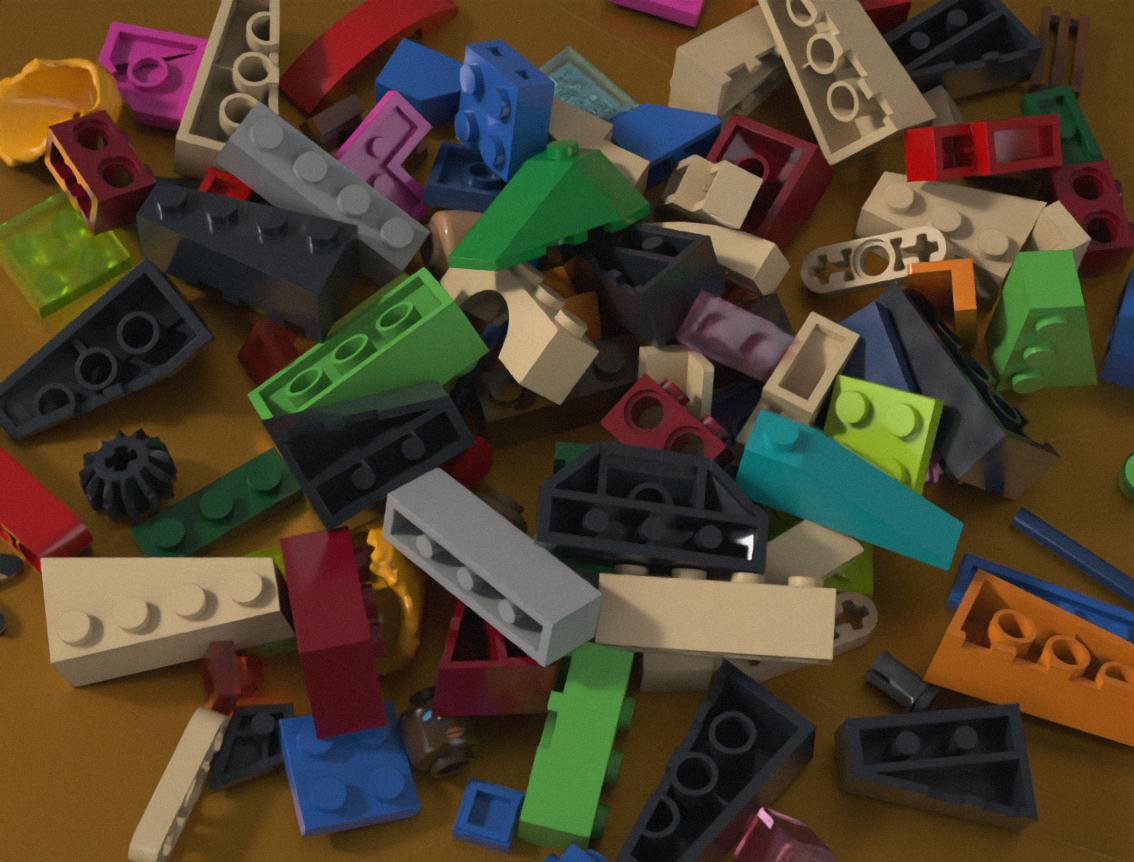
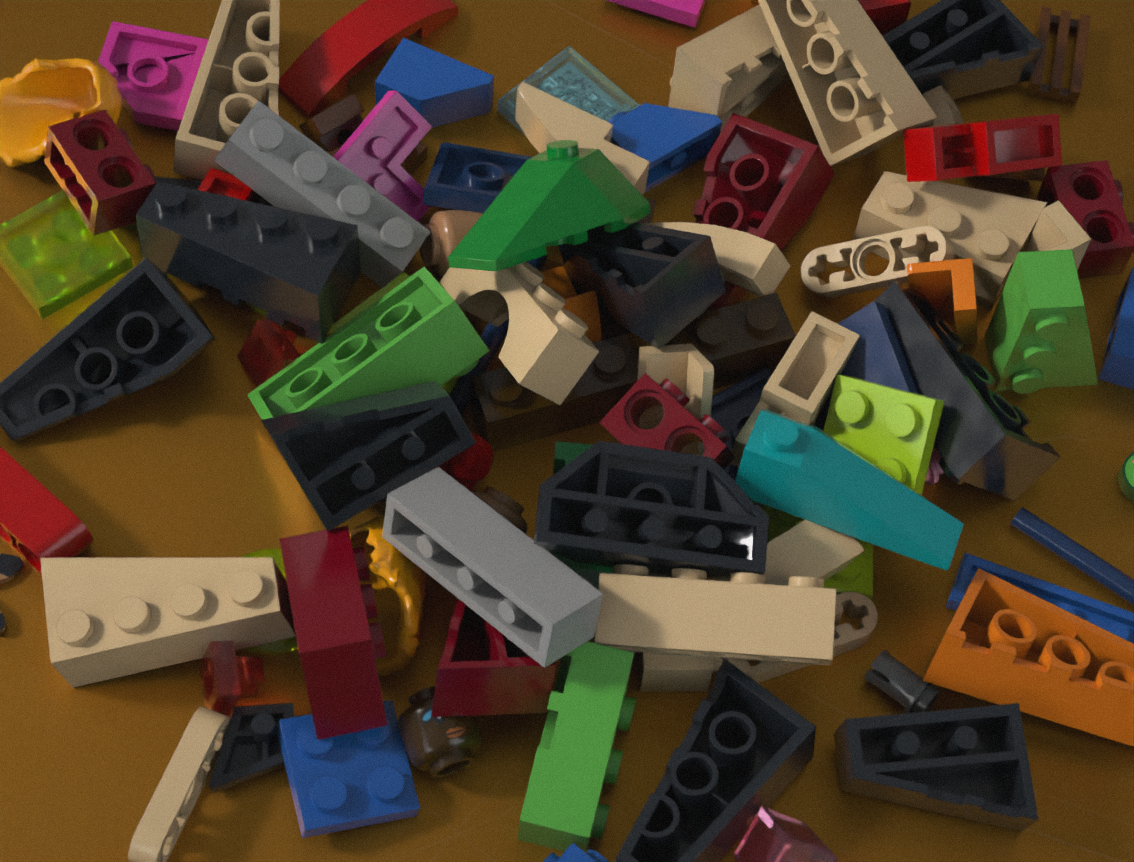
black gear [79,428,178,524] -> none
dark green plate [130,447,304,558] -> none
blue tile [452,777,526,854] -> none
blue piece [454,39,555,183] -> none
tan slope [655,154,763,229] -> none
clear pink plate [675,290,795,383] -> none
dark green plate [1019,85,1105,169] -> none

